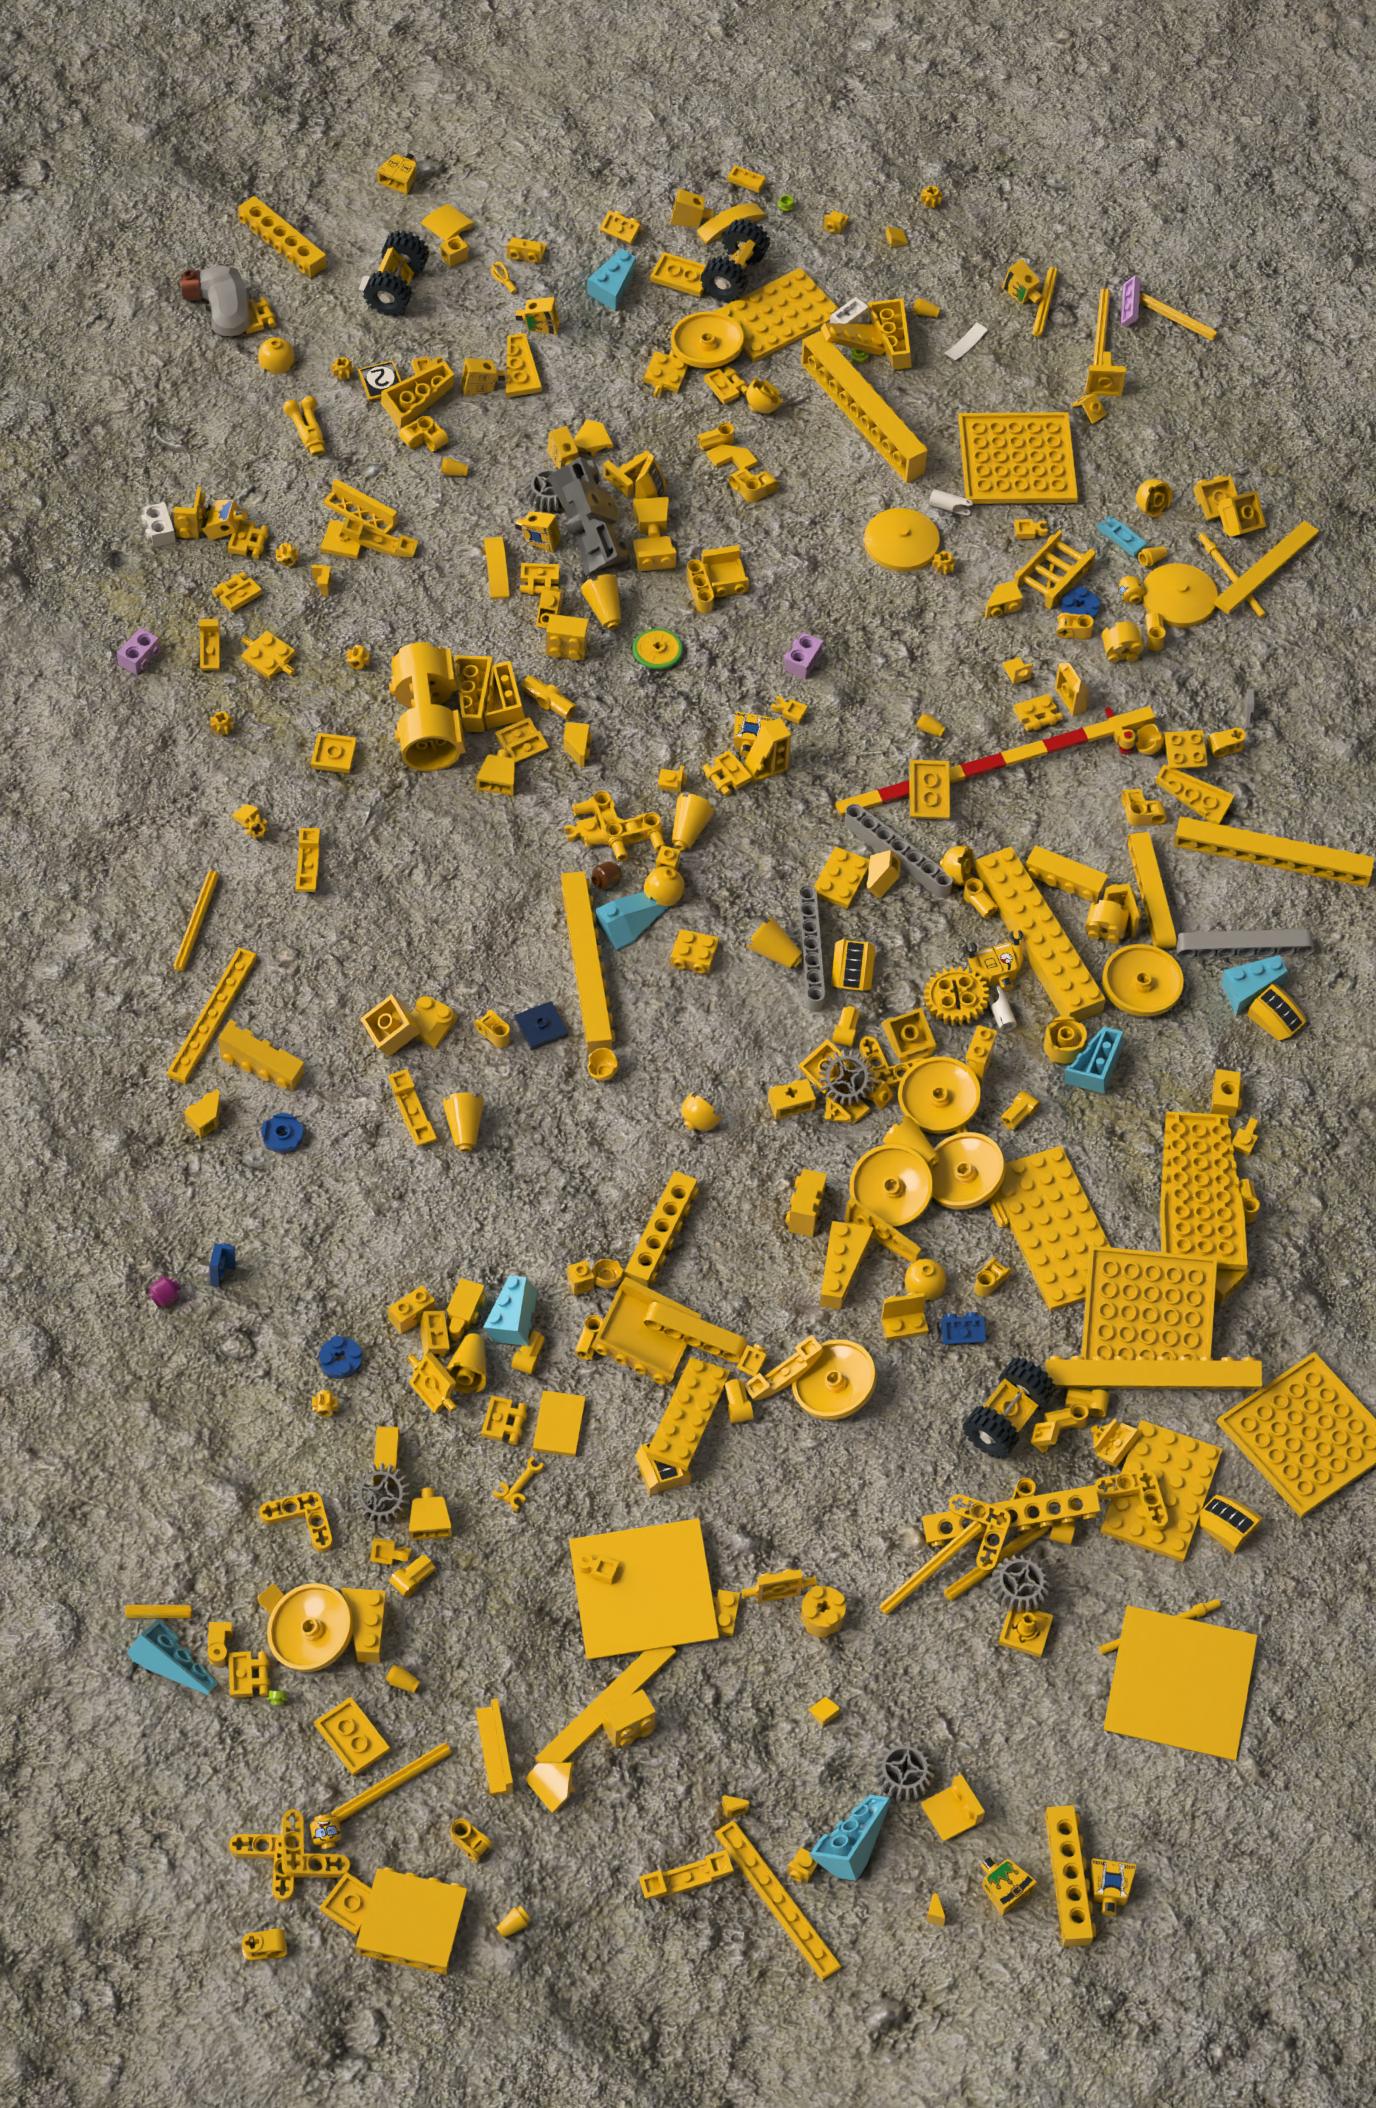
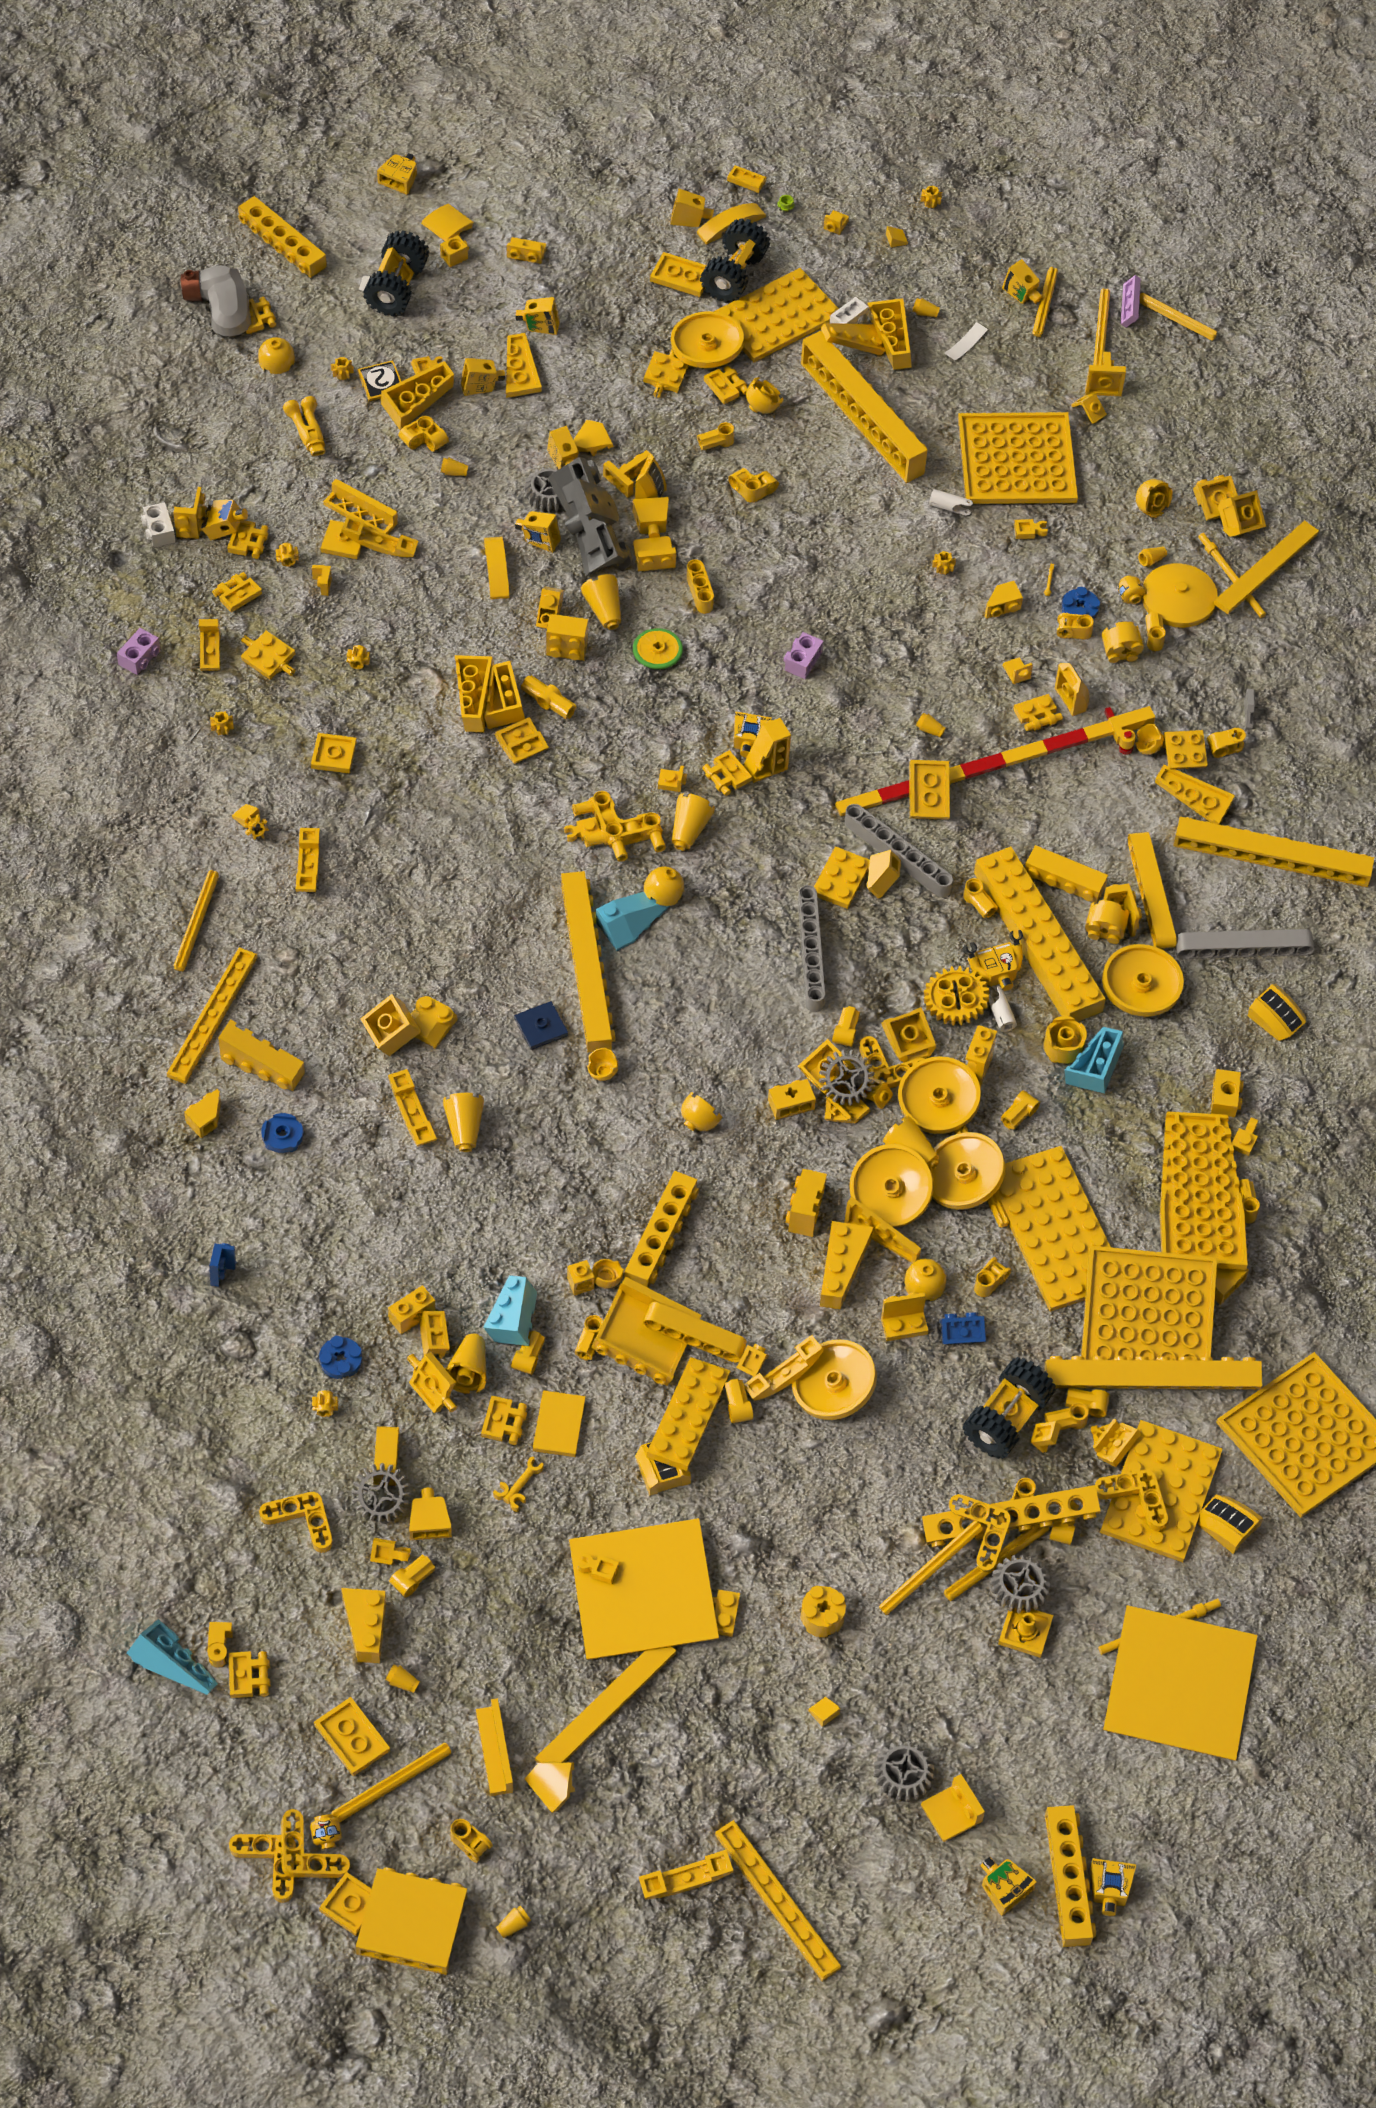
yellow axle [125,1605,192,1618] -> none
magenta head [148,1276,181,1308] -> none
yellow piece [242,1928,287,1961] -> none
yellow slope [257,1583,284,1615] -> none
lime plate [266,1691,289,1705] -> none
yellow dish [267,1583,353,1672] -> none
yellow cylinder [389,642,466,771] -> none
yellow hinge [447,1278,487,1341] -> none
yellow piece [474,1009,511,1048] -> none
yellow torso [476,749,515,796] -> none
yellow piece [491,262,517,294] -> none
yellow plate [520,563,559,595] -> none
yellow slope [564,722,593,767] -> none
medium azure wedge [587,248,636,311] -> none
reddish brown head [591,861,622,890] -> none
yellow bracket [599,210,643,245] -> none
yellow brick [602,1689,656,1749] -> none
yellow brick [655,845,680,870] -> none
yellow plate [670,929,719,974] -> none
yellow panel [701,545,749,597] -> none
yellow tile [706,444,758,470] -> none
yellow slope [722,1795,749,1819] -> none
yellow plate [741,1569,817,1603] -> none
yellow cone [746,915,803,969] -> none
yellow plate [771,696,808,724] -> none
yellow bracket [787,1847,818,1884] -> none
medium azure wedge [810,1795,891,1881] -> none
yellow slope [831,939,876,991] -> none
lime plate [850,349,868,364] -> none
yellow dish [864,508,940,572] -> none
yellow slope [927,1893,945,1926] -> none
yellow cylinder [940,846,975,886] -> none
yellow fence [1014,530,1096,610] -> none
medium azure hinge [1097,515,1147,558] -> none
yellow piece [1121,789,1167,826] -> none
medium azure wedge [1221,955,1288,1015] -> none

